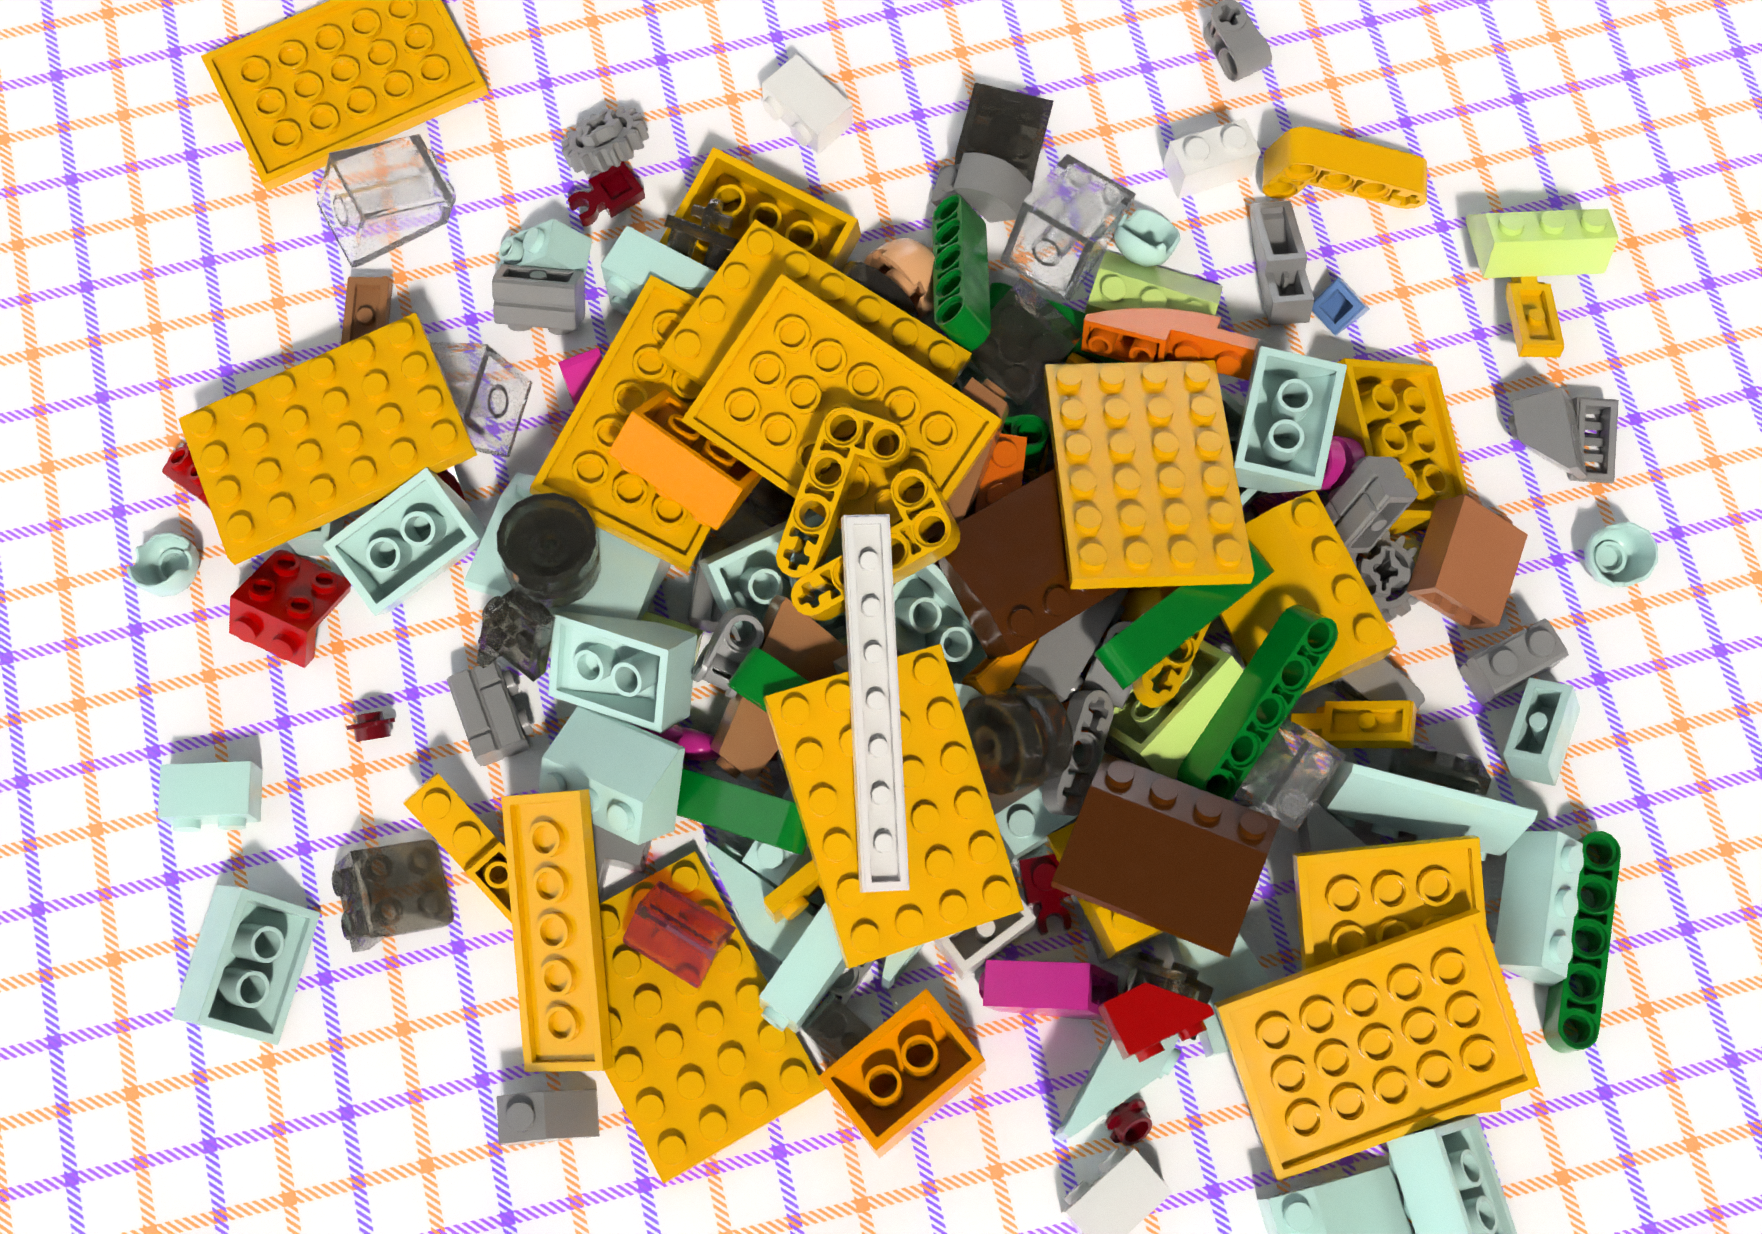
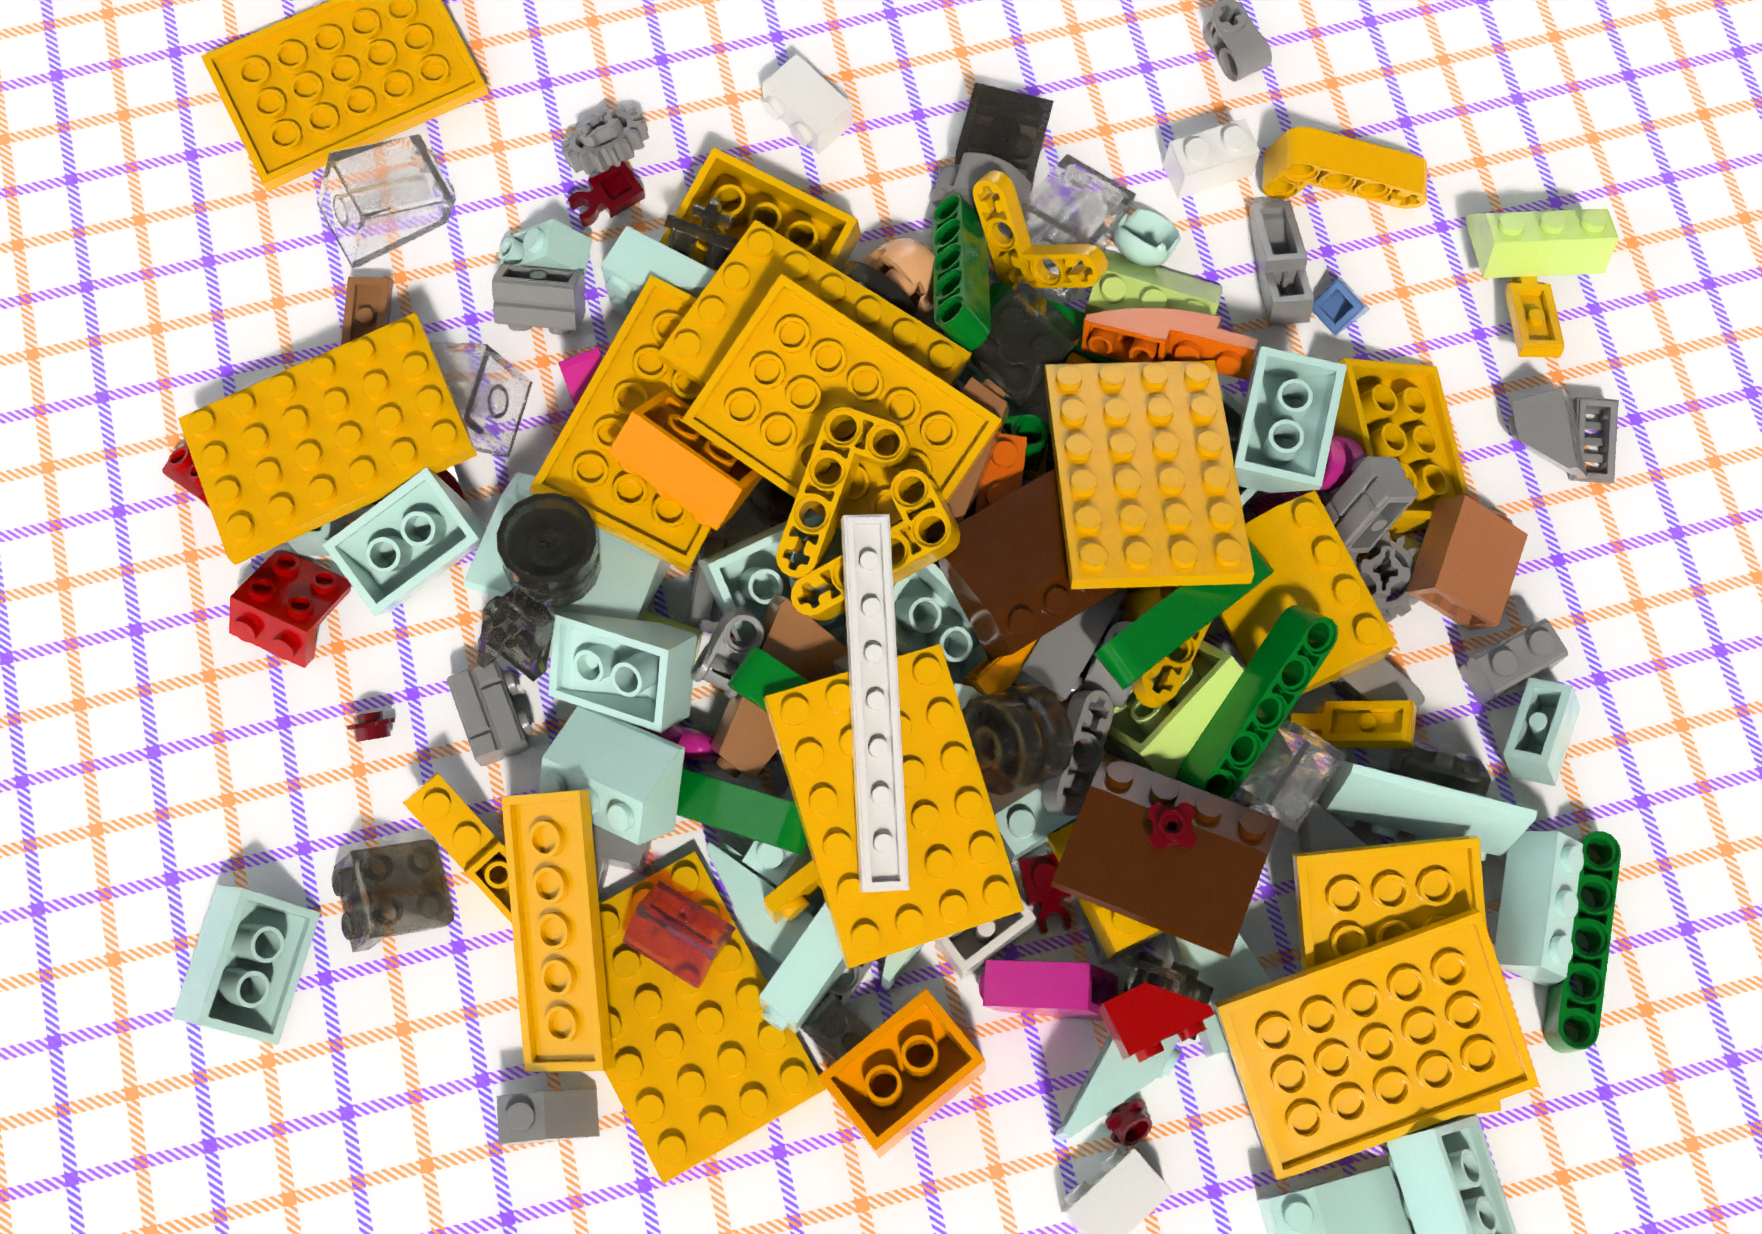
light aqua hair [127,532,199,597] -> none
light aqua brick [158,761,263,832] -> none
light aqua hair [1584,522,1658,588] -> none
none -> yellow beam [973,170,1108,288]
none -> dark red plate [1148,802,1197,850]

